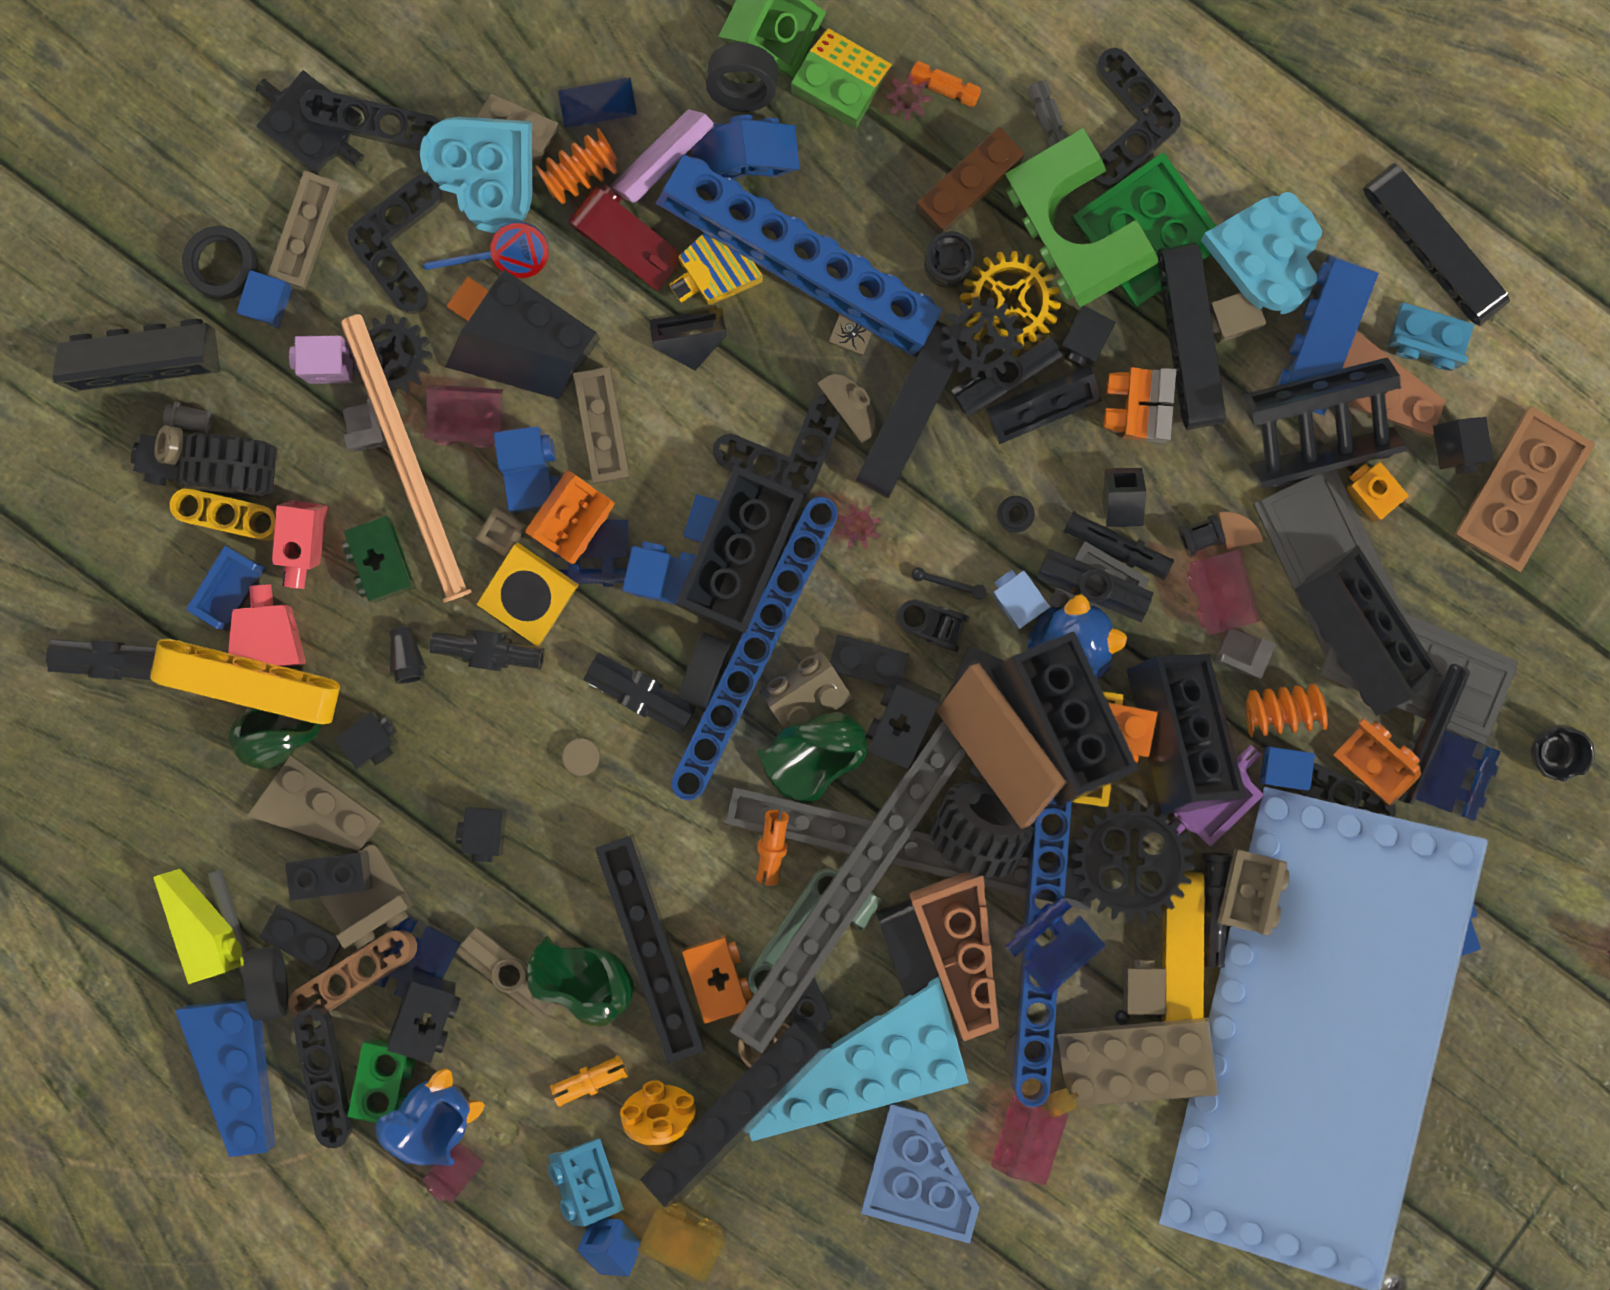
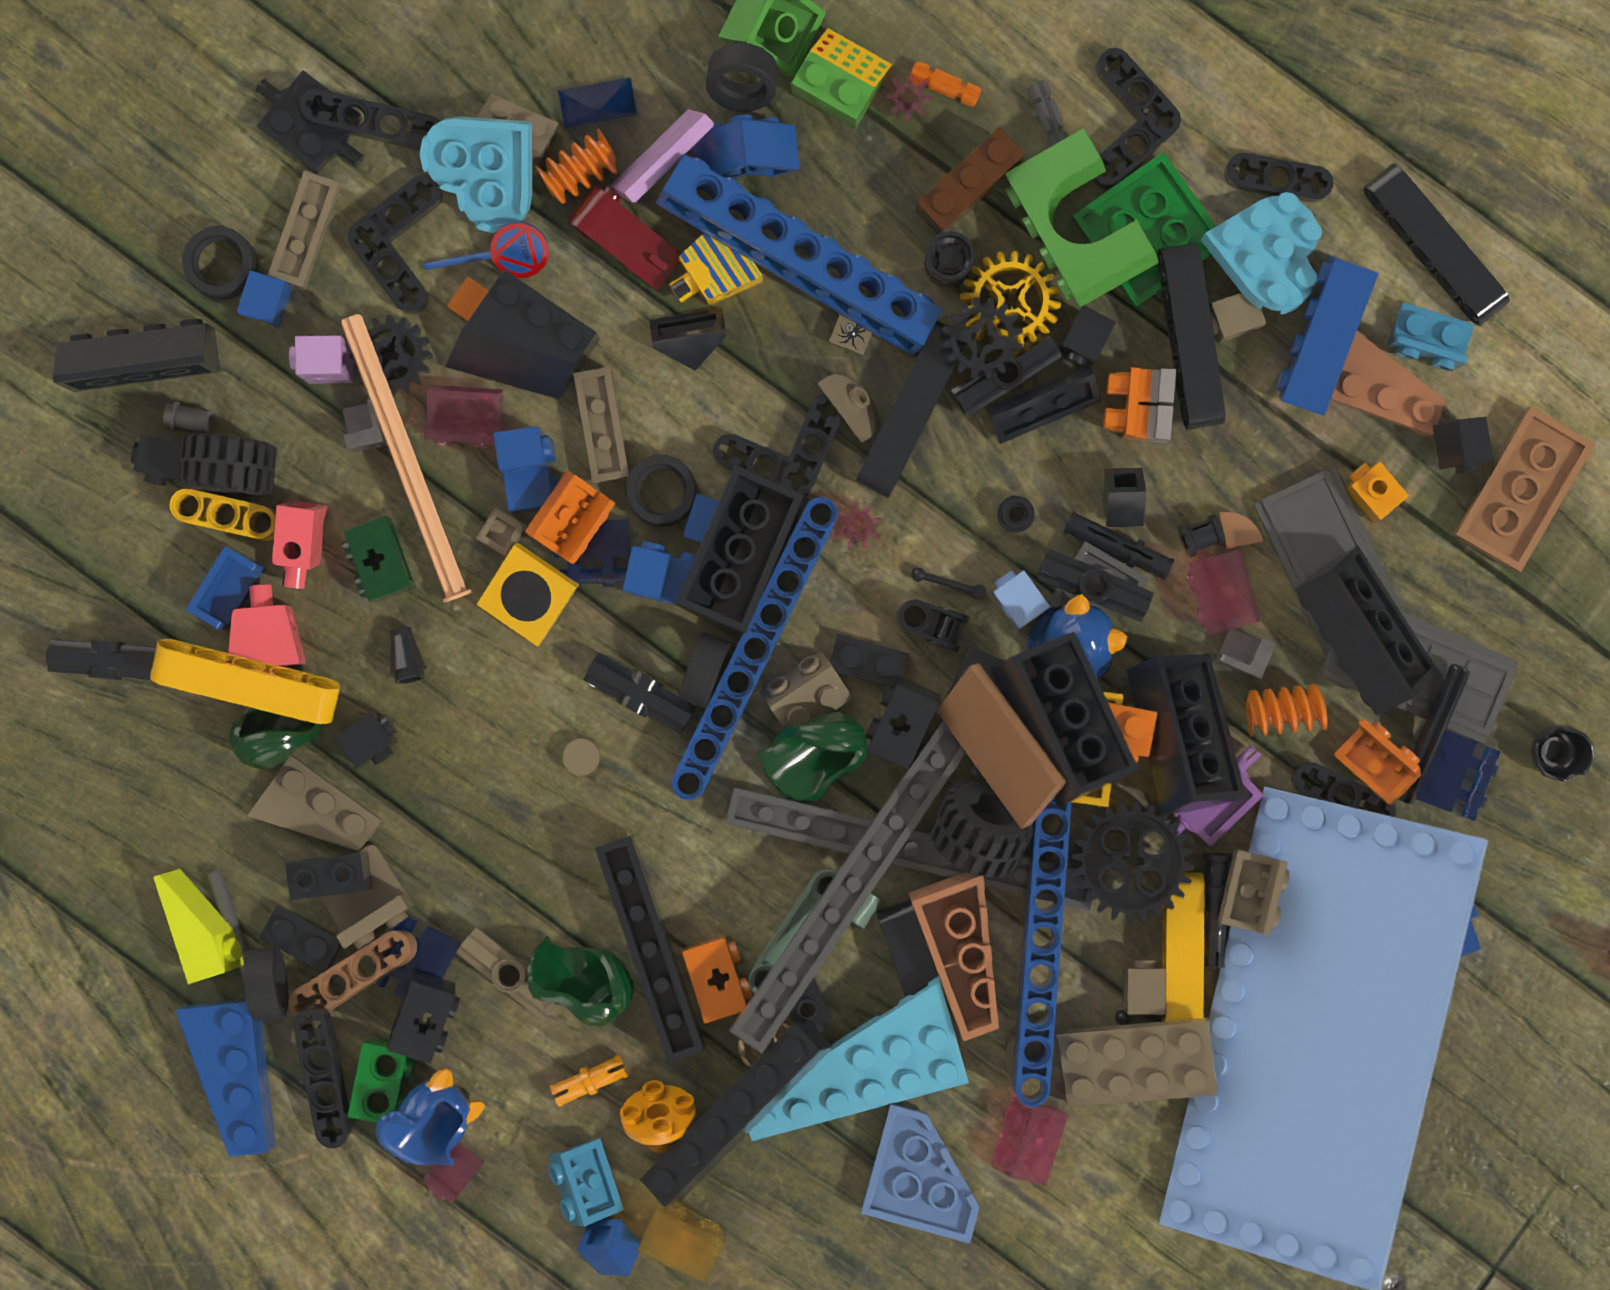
dark tan tile [155,425,183,465] -> none
black pin [430,630,545,671] -> none
black brick [456,807,507,862] -> none
orange pin [756,809,789,886] -> none
clear blue plate [1005,896,1106,996] -> none
clear yellow plate [1042,1087,1079,1119] -> none
black fence [1242,357,1406,488] -> none
blue panel [1259,747,1315,790] -> none
none -> black tyre [626,455,697,526]
none -> black beam [1224,153,1333,203]

